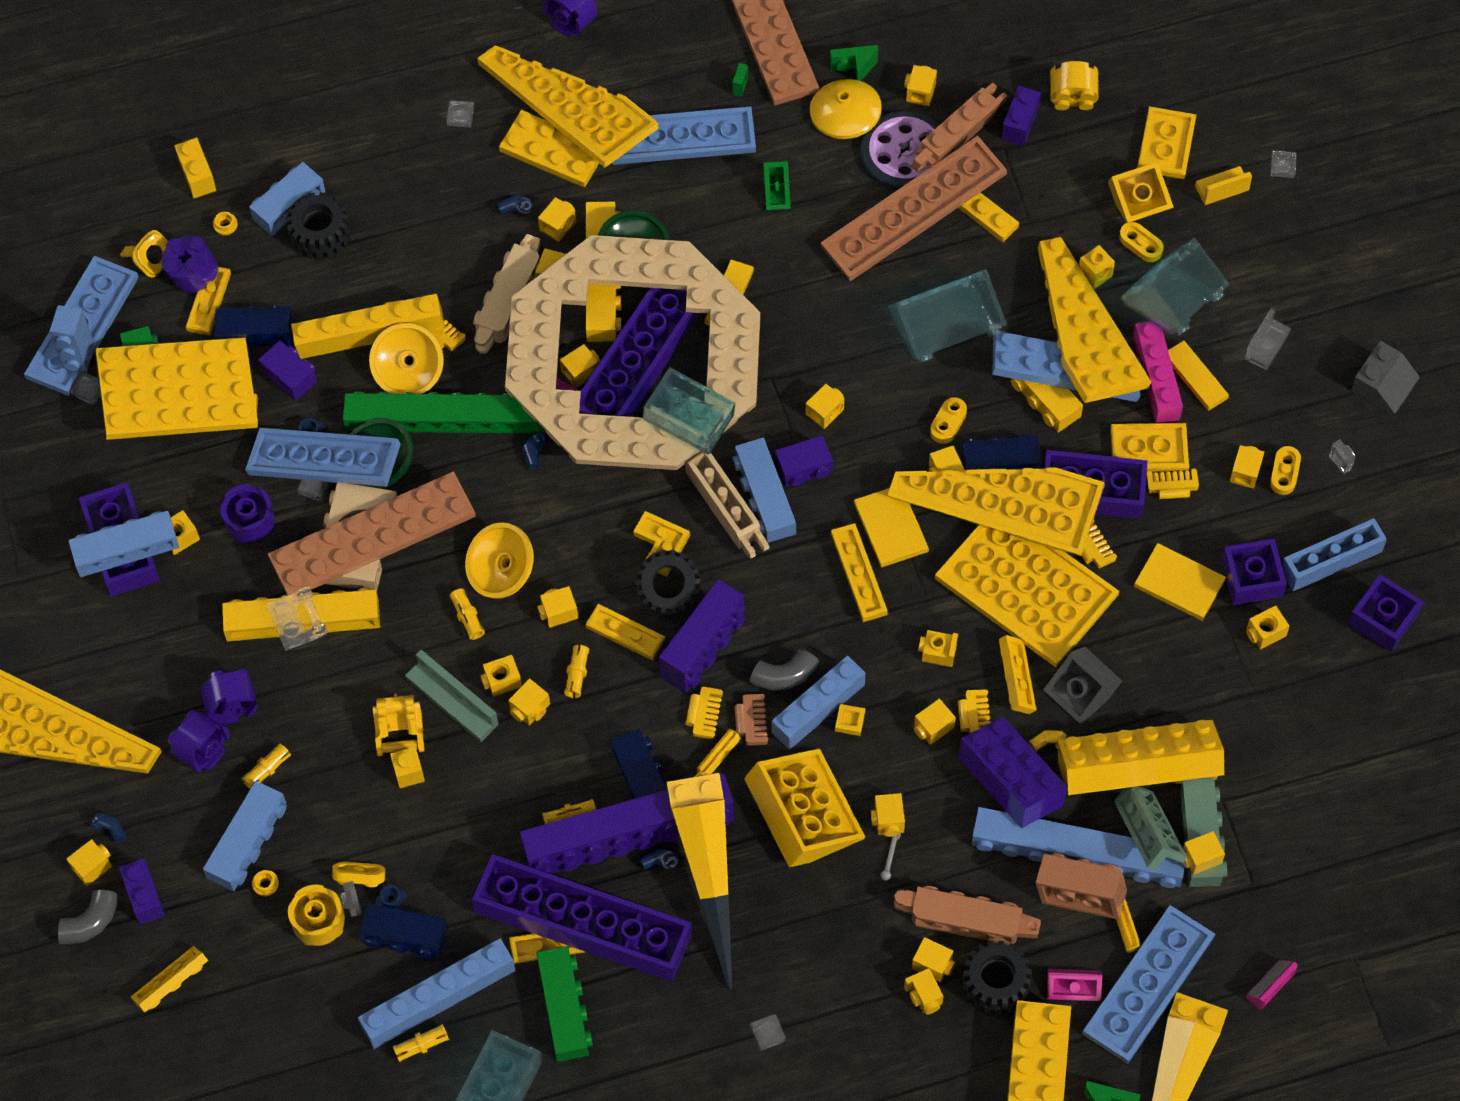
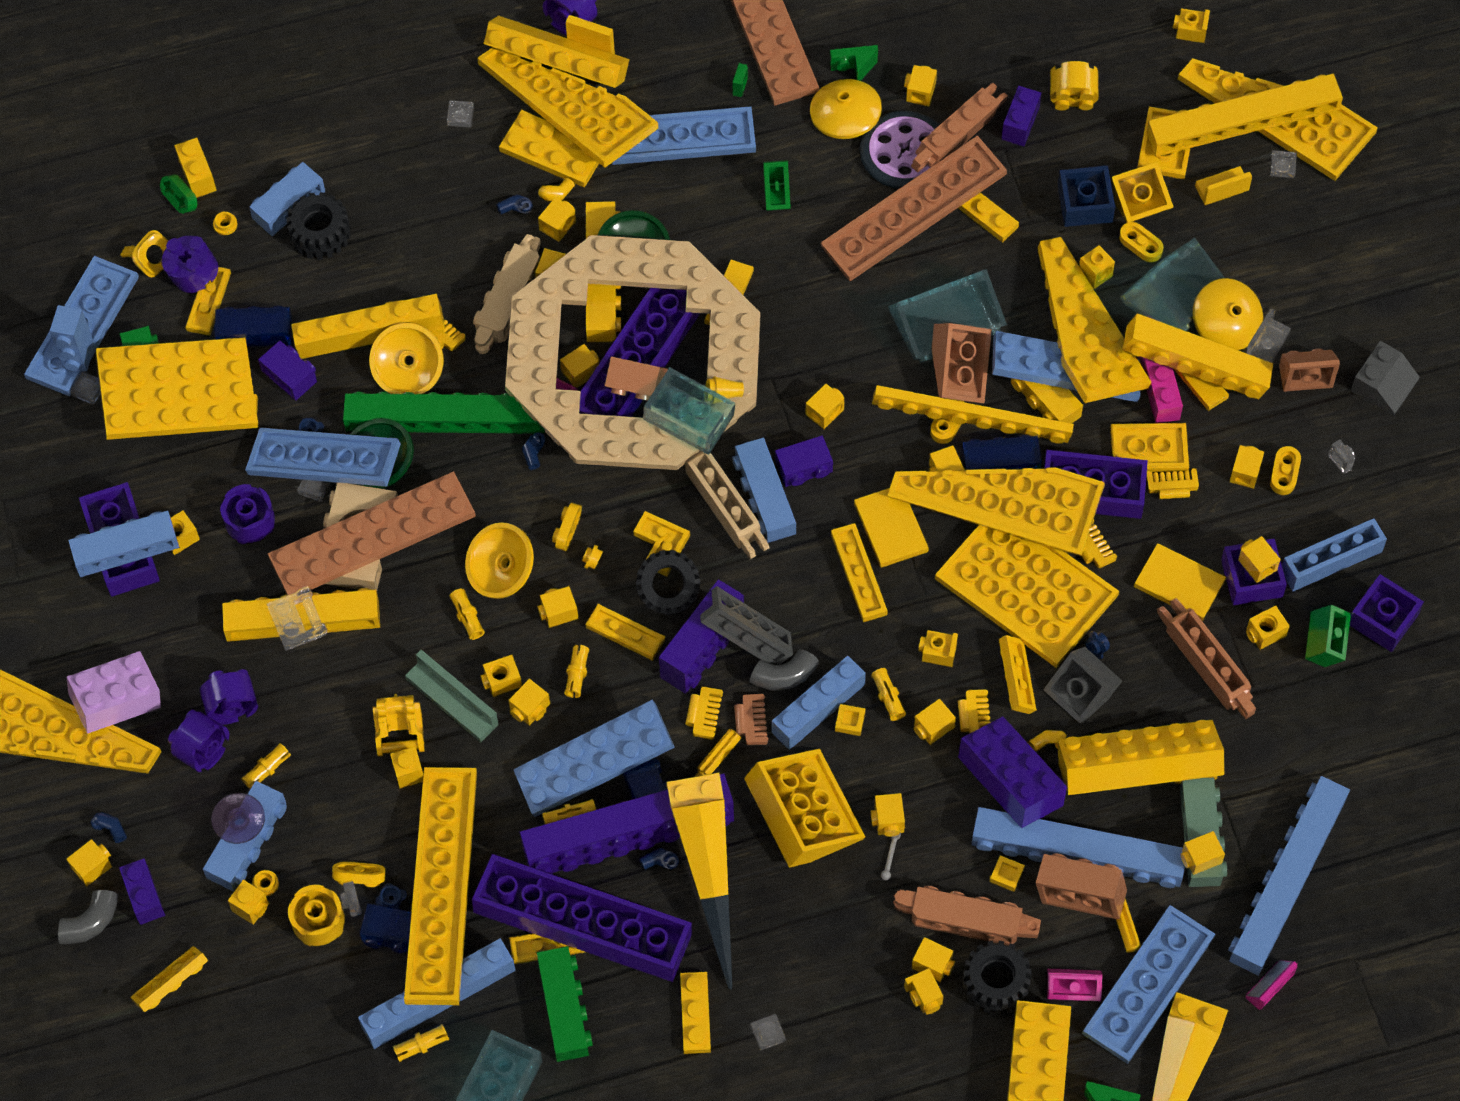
sand green fence [1114,786,1187,870] -> none
none -> lavender brick [67,651,161,734]
none -> green beam [160,174,197,214]
none -> clear purple dish [212,793,265,844]
none -> yellow brick [228,880,269,925]
none -> yellow plate [404,767,477,1005]
none -> yellow brick [484,16,629,88]
none -> medium blue plate [513,700,675,817]
none -> yellow arm [538,178,575,201]
none -> yellow plate [552,503,582,551]
none -> yellow tile [566,15,615,54]
none -> yellow plate [582,545,603,569]
none -> nougat slope [605,357,668,401]
none -> yellow plate [680,972,711,1054]
none -> dark grey fence [700,586,793,665]
none -> yellow cone [705,376,744,401]
none -> yellow pin [871,668,906,721]
none -> yellow plate [872,385,1074,443]
none -> nougat slope [931,323,992,404]
none -> yellow plate [990,855,1025,892]
none -> dark blue brick [1058,166,1115,227]
none -> dark blue plate [1084,631,1110,660]
none -> yellow brick [1123,313,1273,400]
none -> yellow brick [1147,73,1343,157]
none -> nougat hinge [1157,598,1256,719]
none -> yellow brick [1173,8,1210,43]
none -> yellow wing [1178,58,1378,181]
none -> yellow dish [1193,278,1263,351]
none -> medium blue brick [1228,776,1350,976]
none -> yellow brick [1238,536,1281,583]
none -> nougat slope [1279,349,1340,392]
none -> green brick [1305,604,1351,667]

